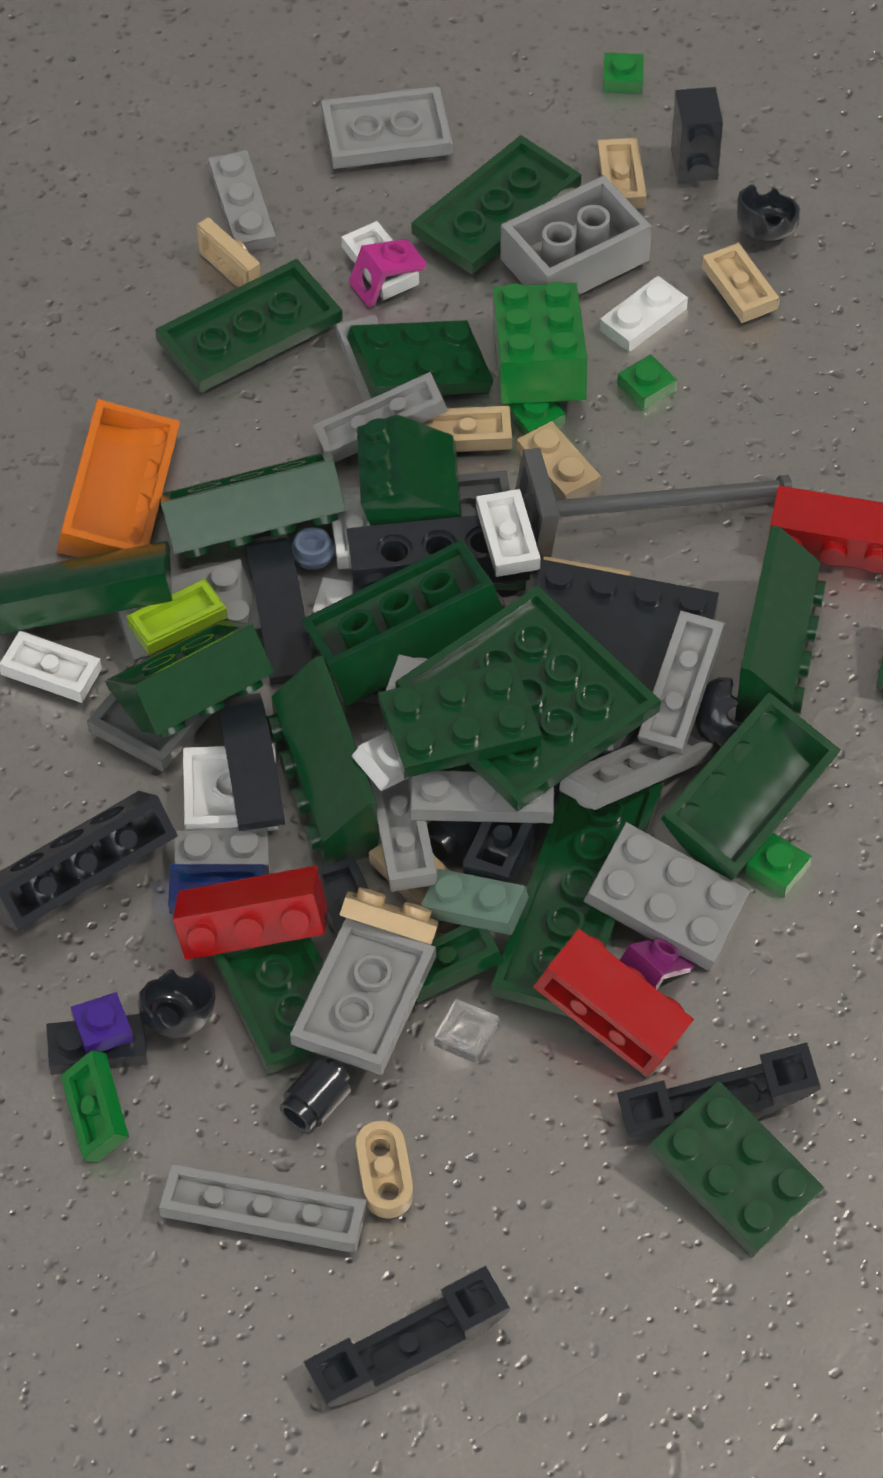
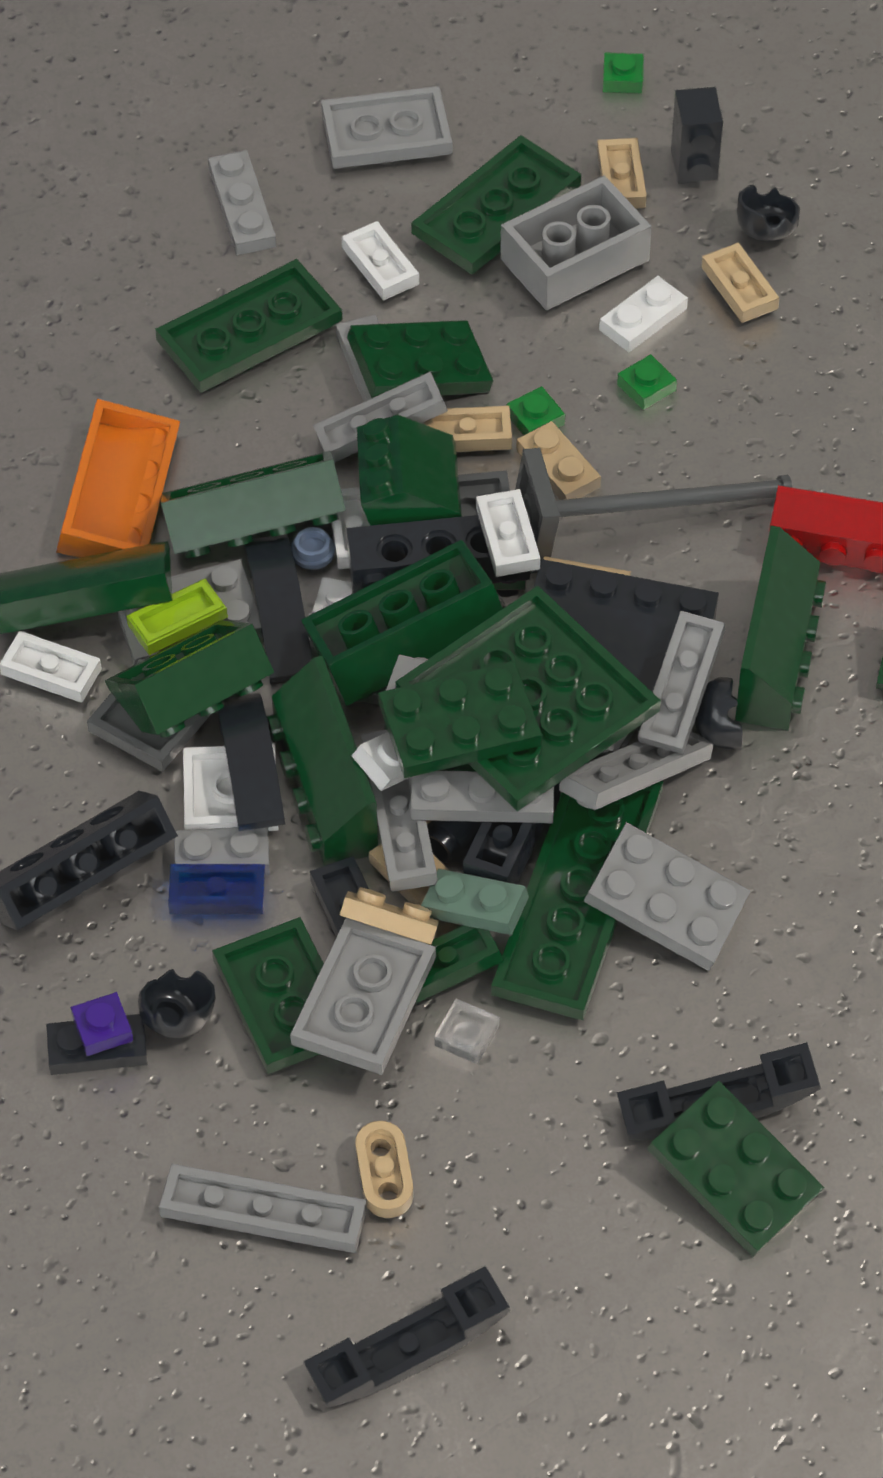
green plate [61,1050,129,1162] -> none
red brick [173,865,328,960] -> none
tan plate [197,217,261,288] -> none
black brick [279,1059,351,1132] -> none
dark pink bracket [349,239,427,307] -> none
green brick [493,282,587,404] -> none
red brick [533,929,694,1078] -> none
magenta bracket [620,939,695,989] -> none
dark green slope [661,692,841,881] -> none
green plate [745,833,812,898] -> none

